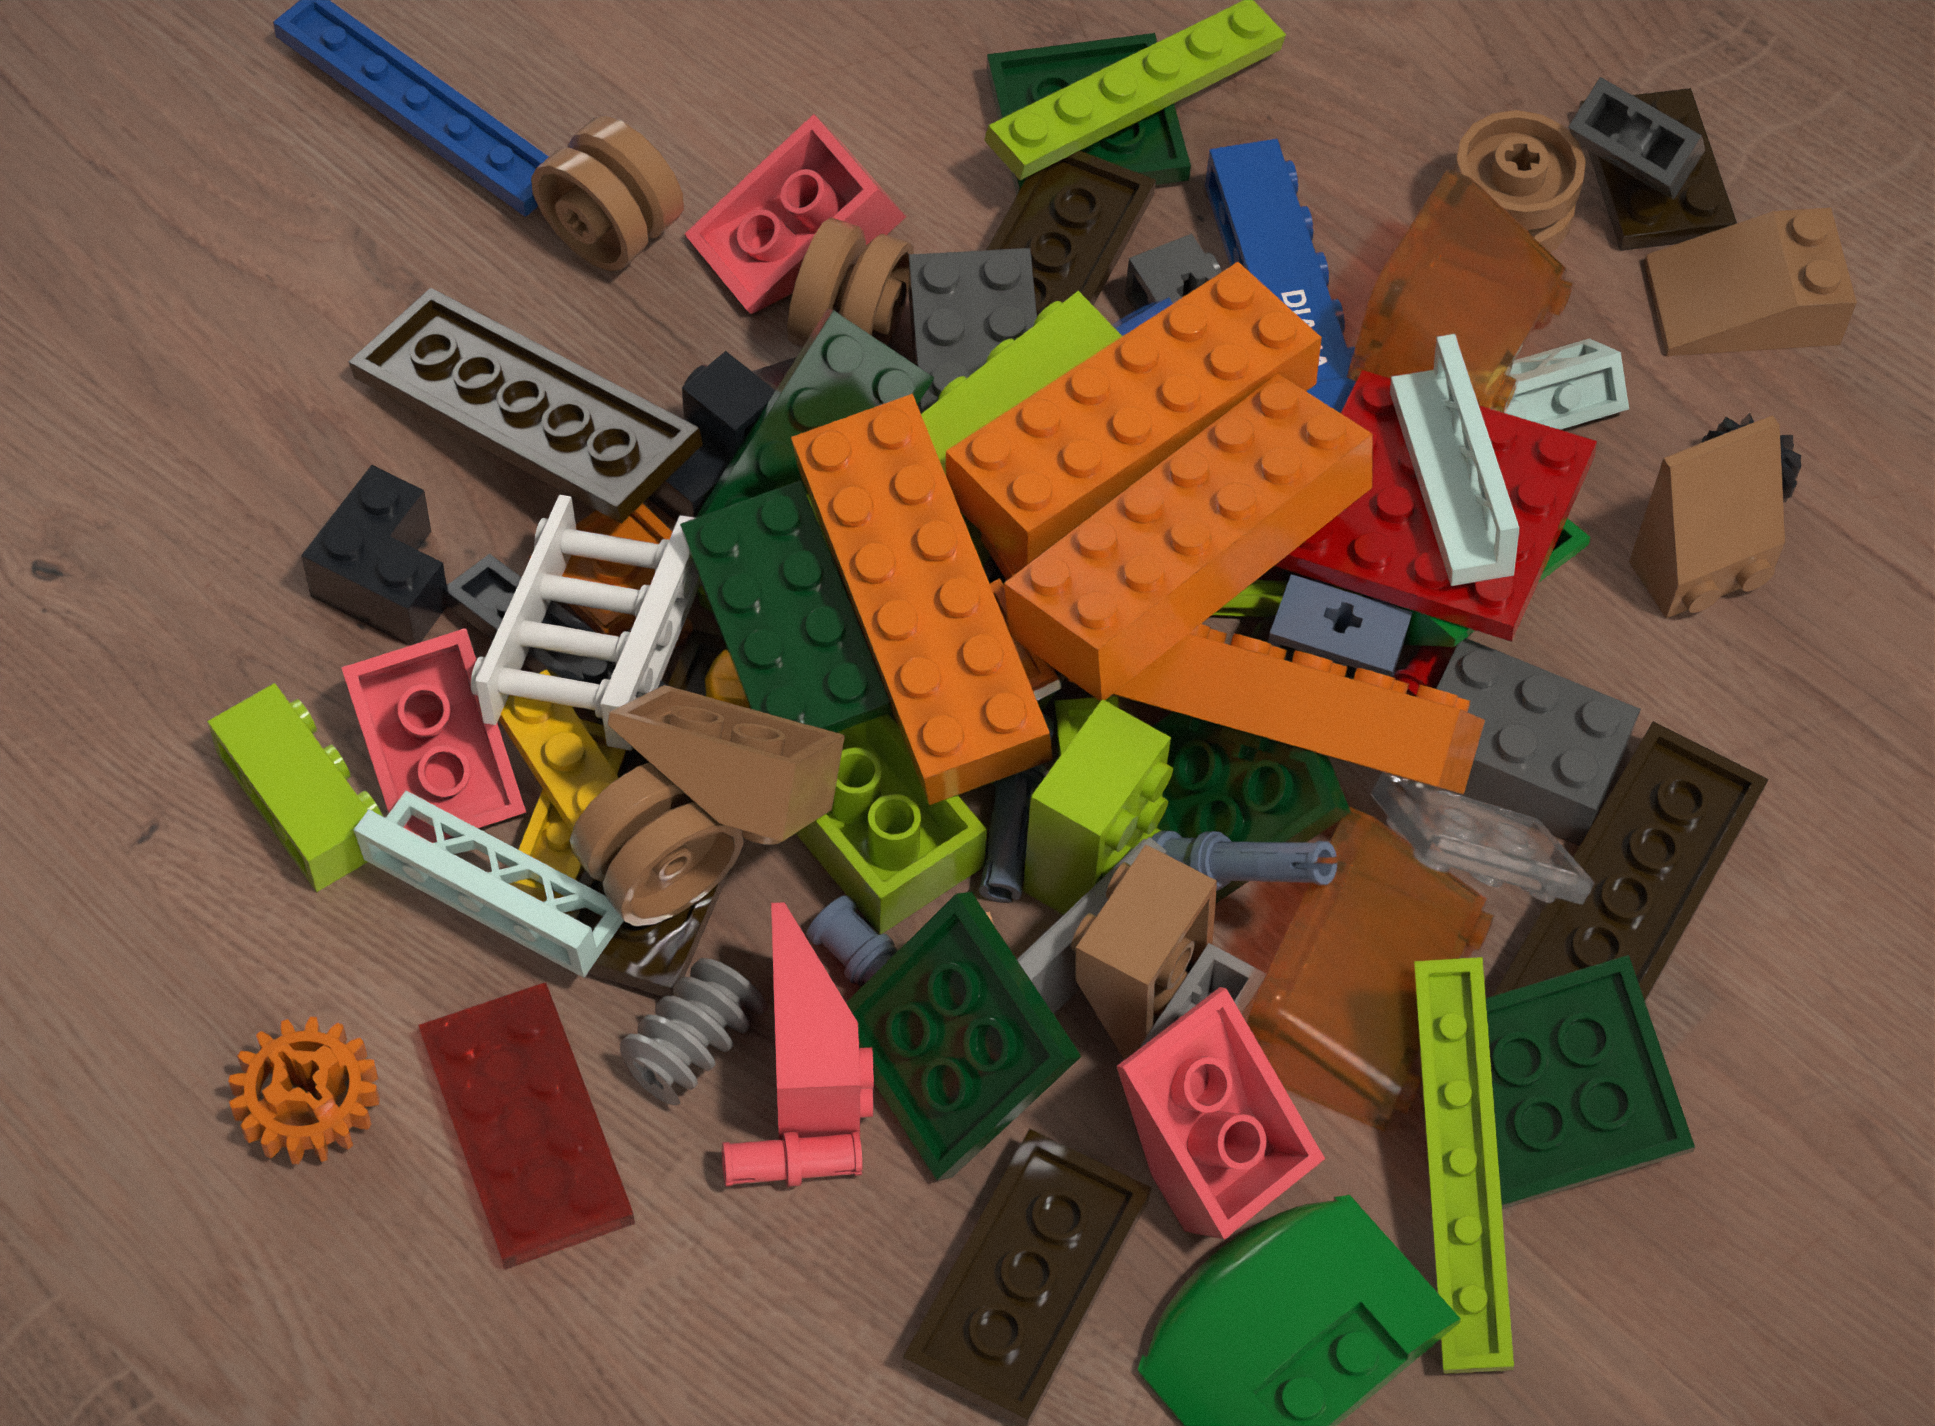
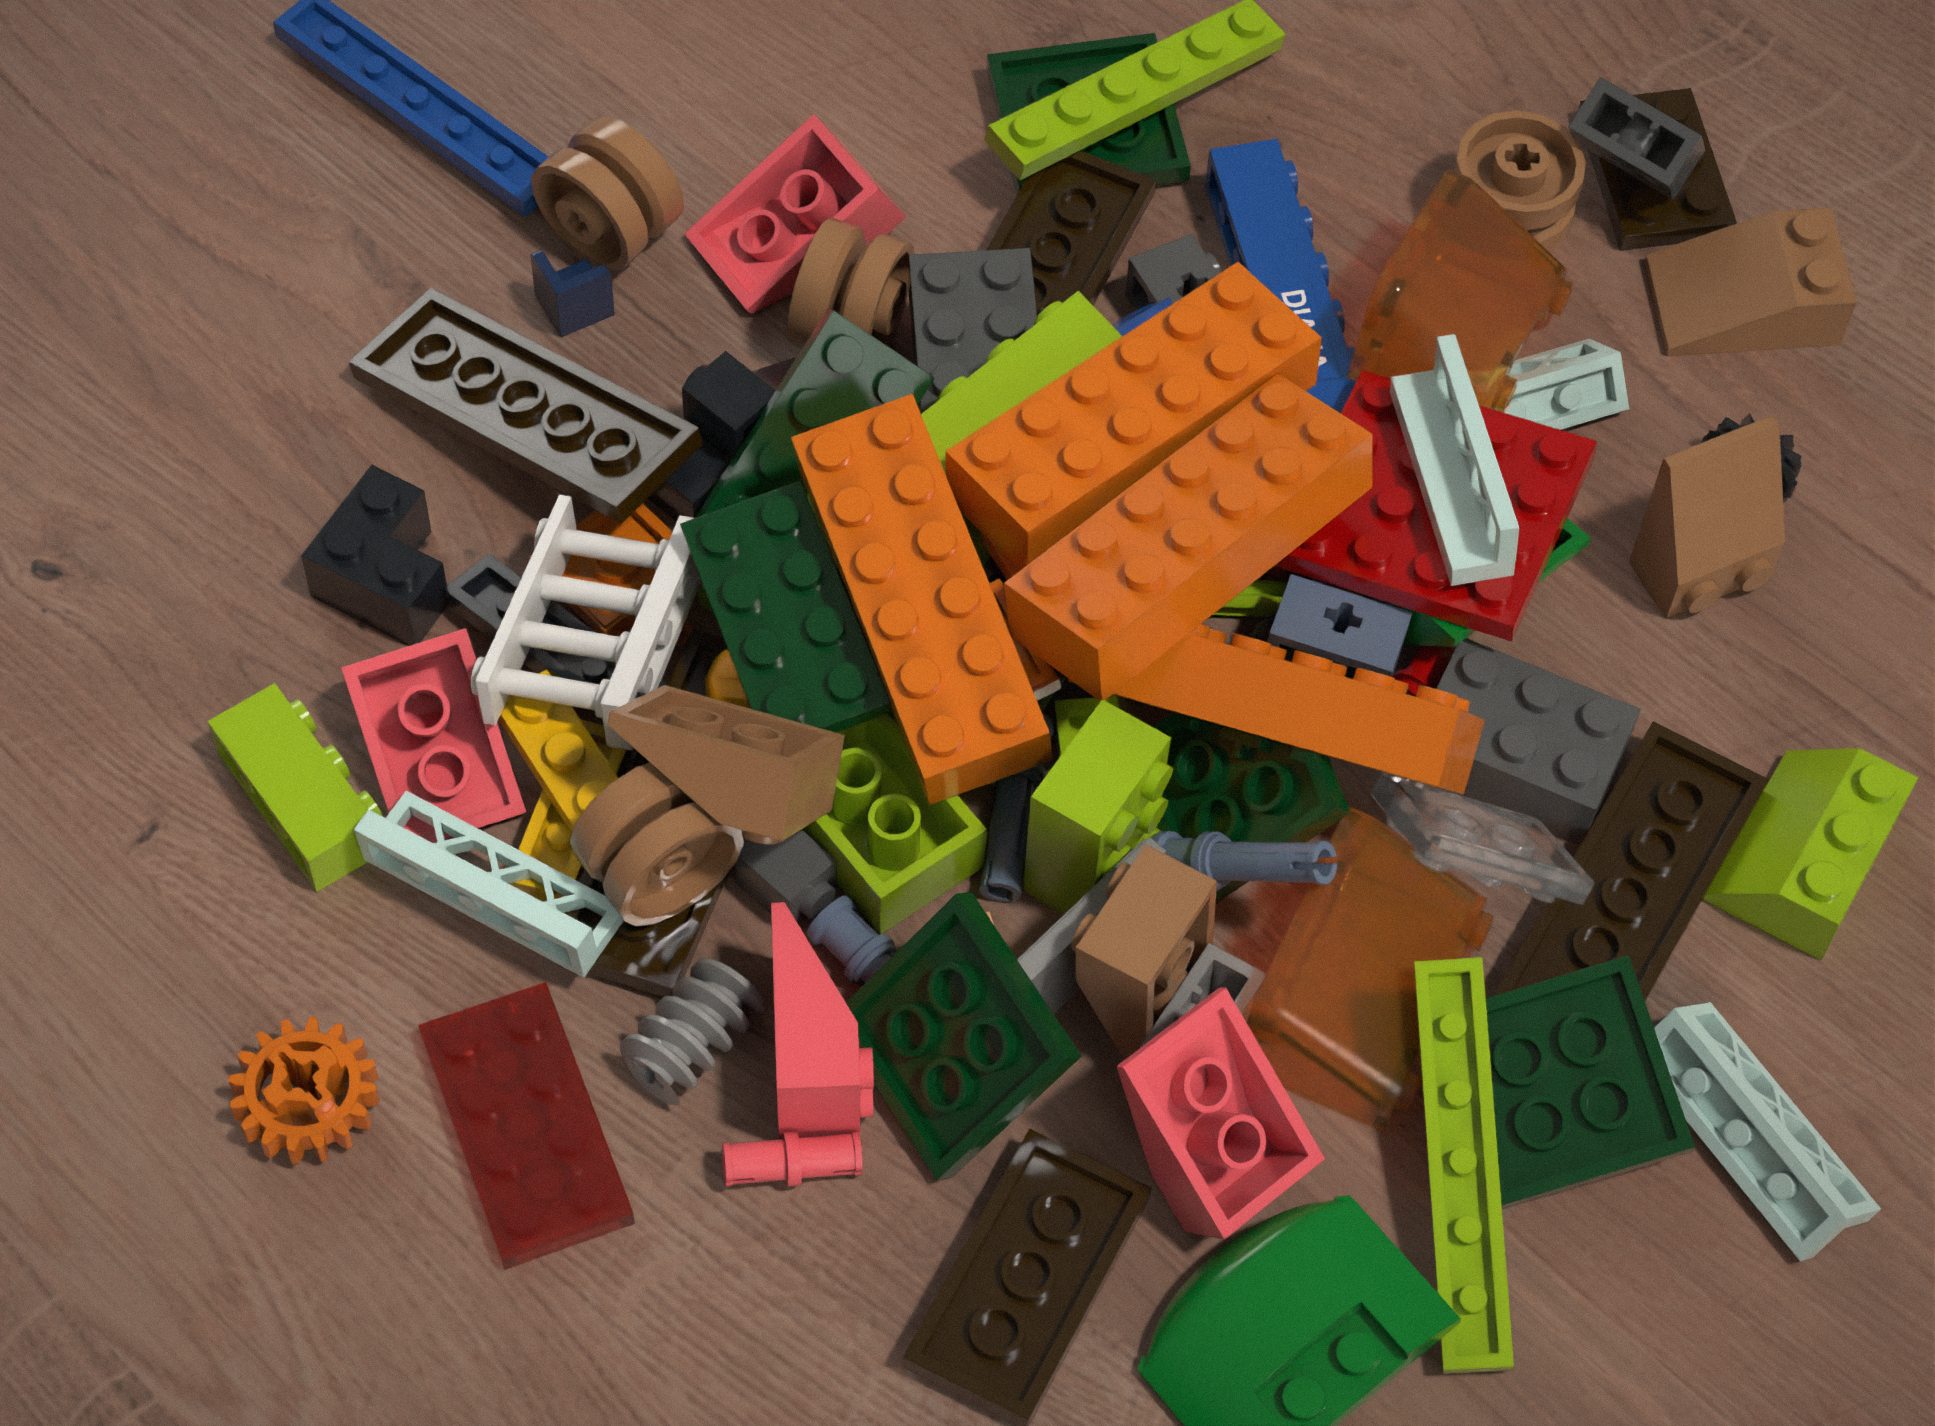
none -> dark blue panel [530,249,615,338]
none -> dark grey brick [734,829,837,925]
none -> light aqua fence [1654,1002,1881,1262]
none -> lime slope [1703,748,1919,960]

